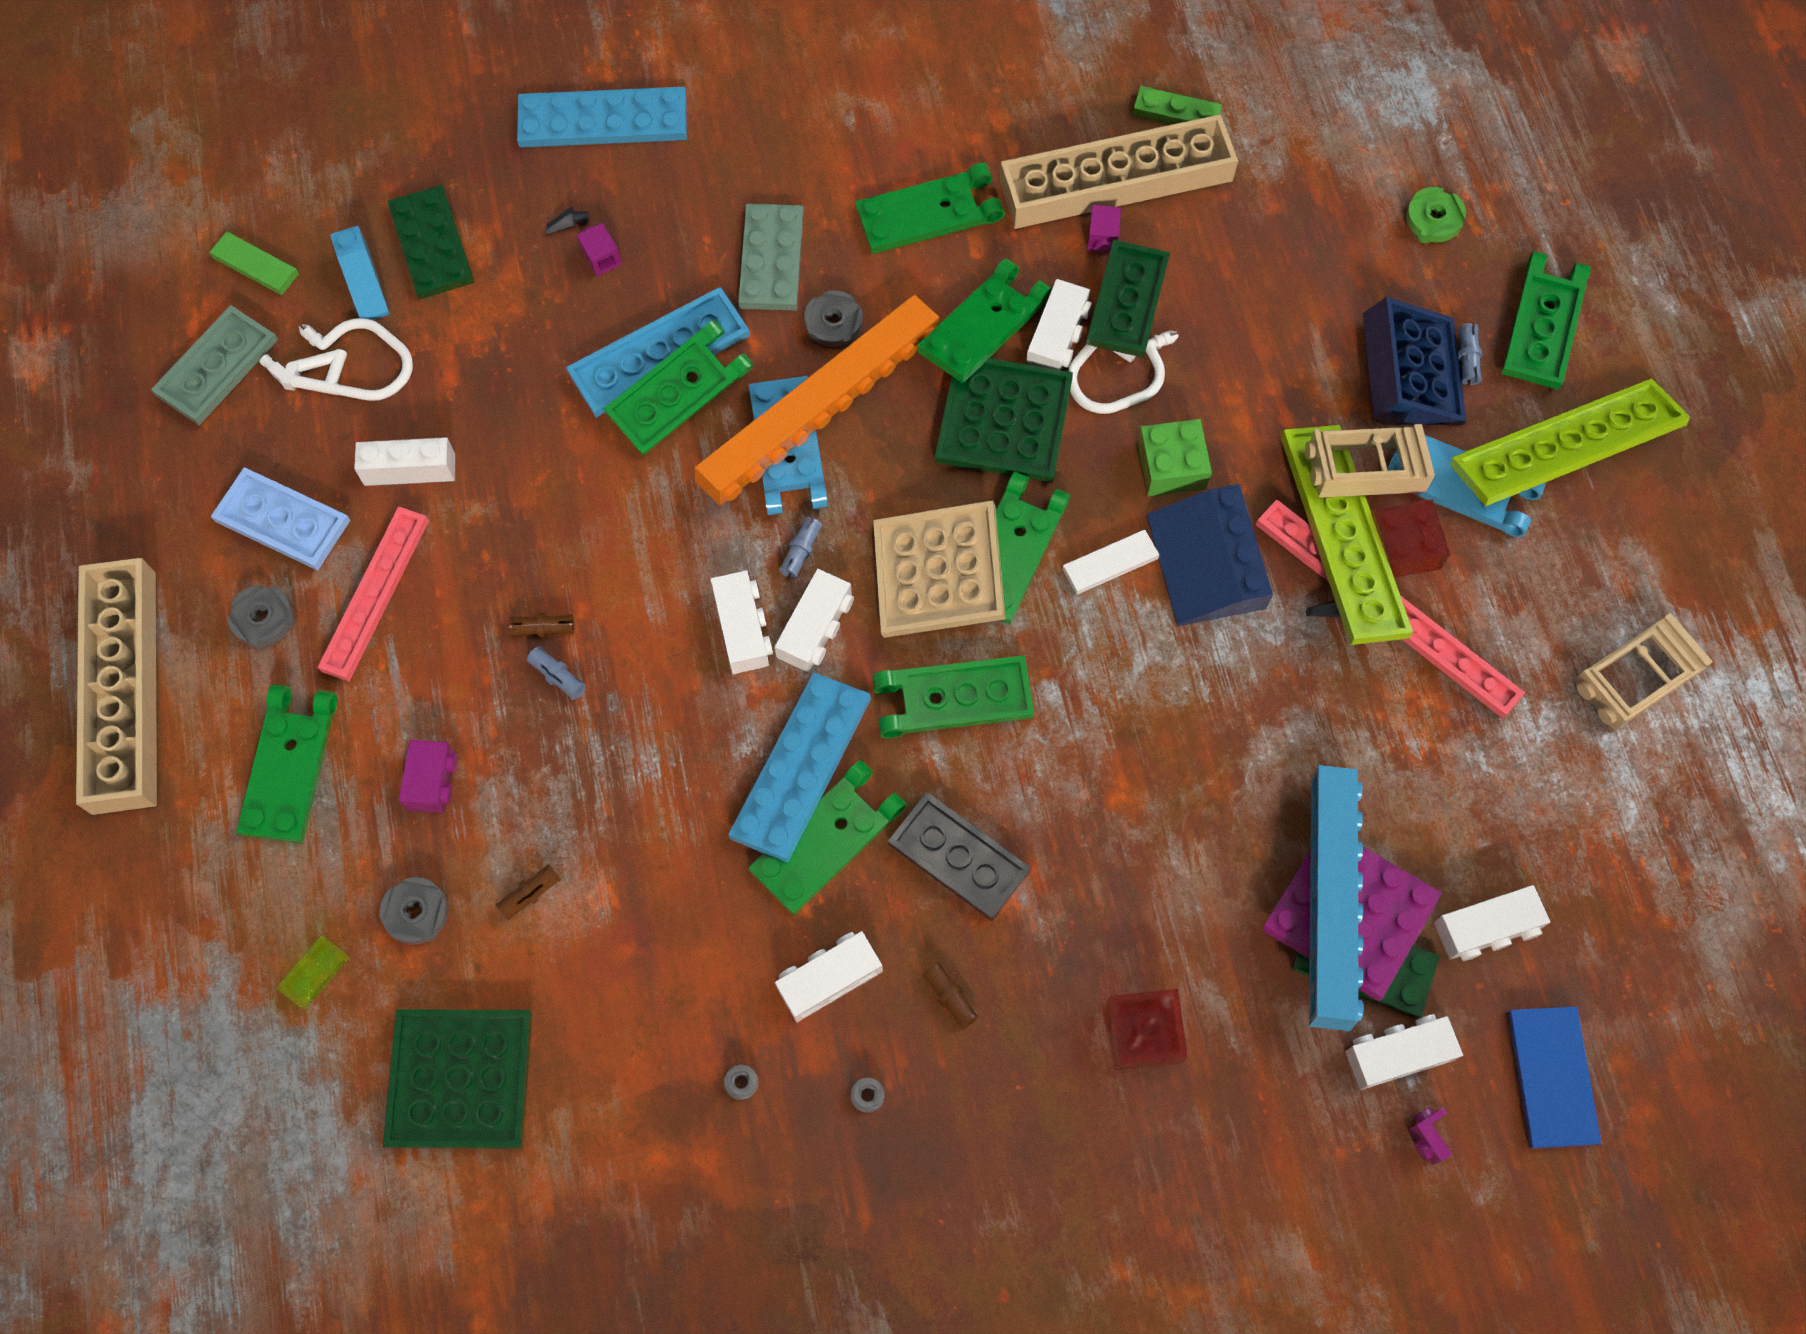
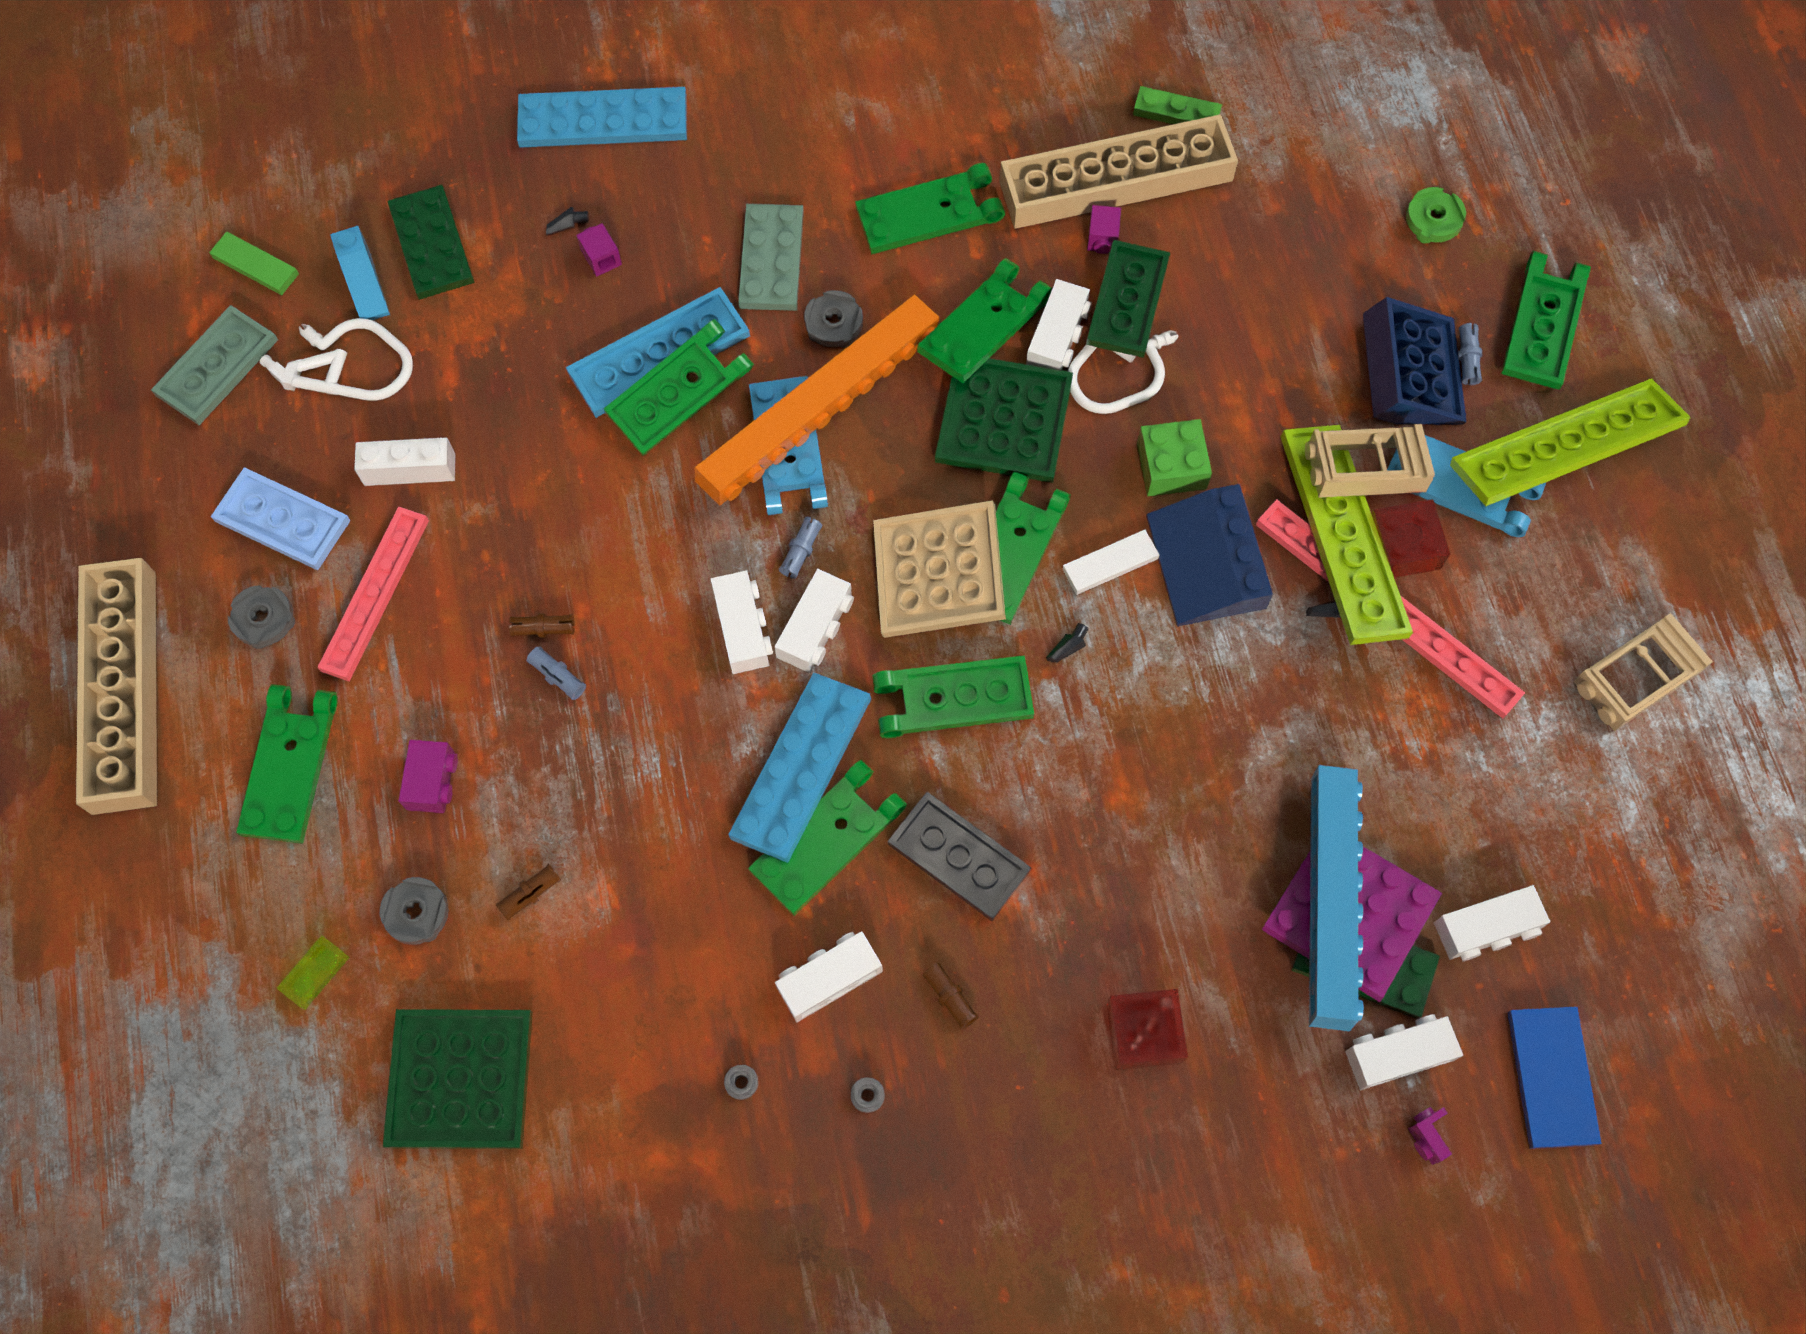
none -> black bar [1046,623,1088,662]

